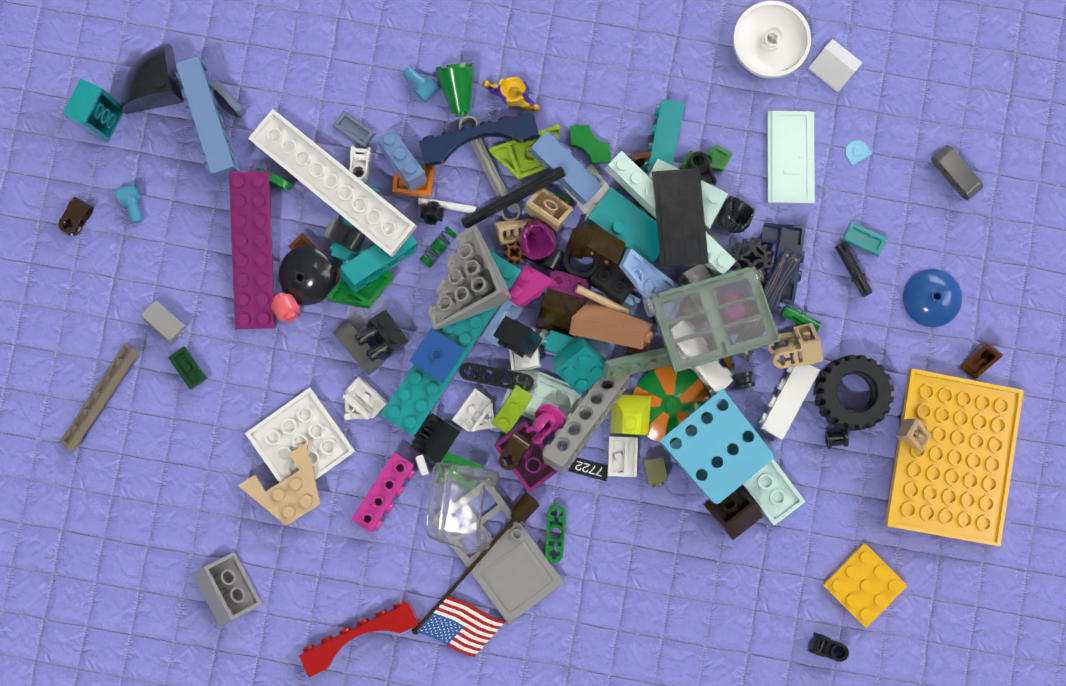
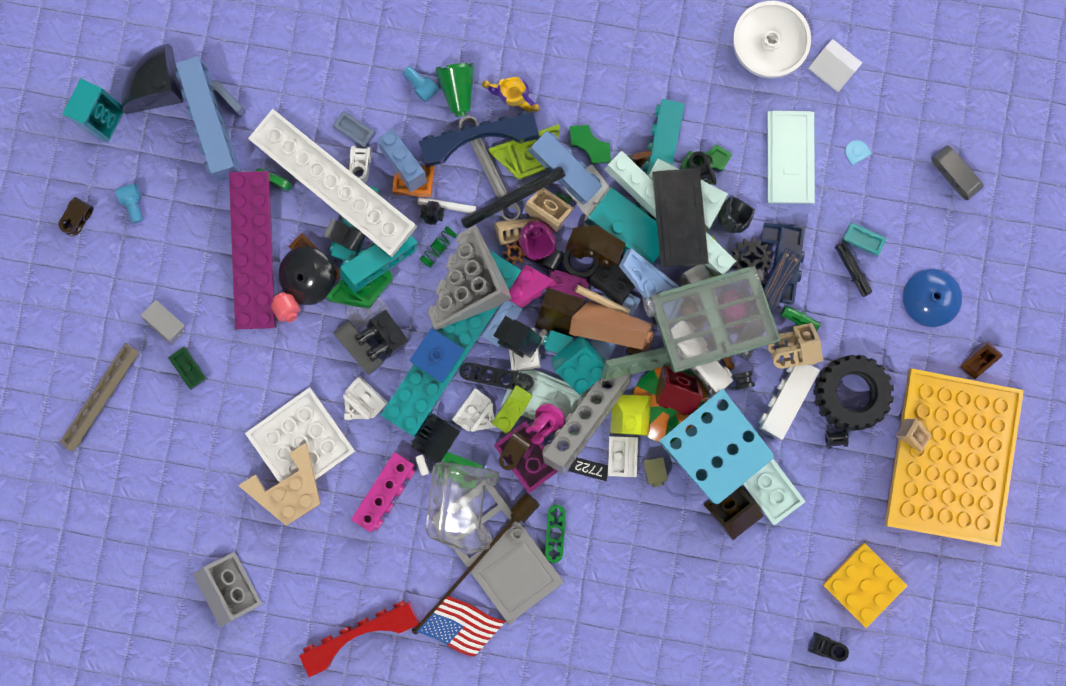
none -> dark red slope [655,365,703,415]

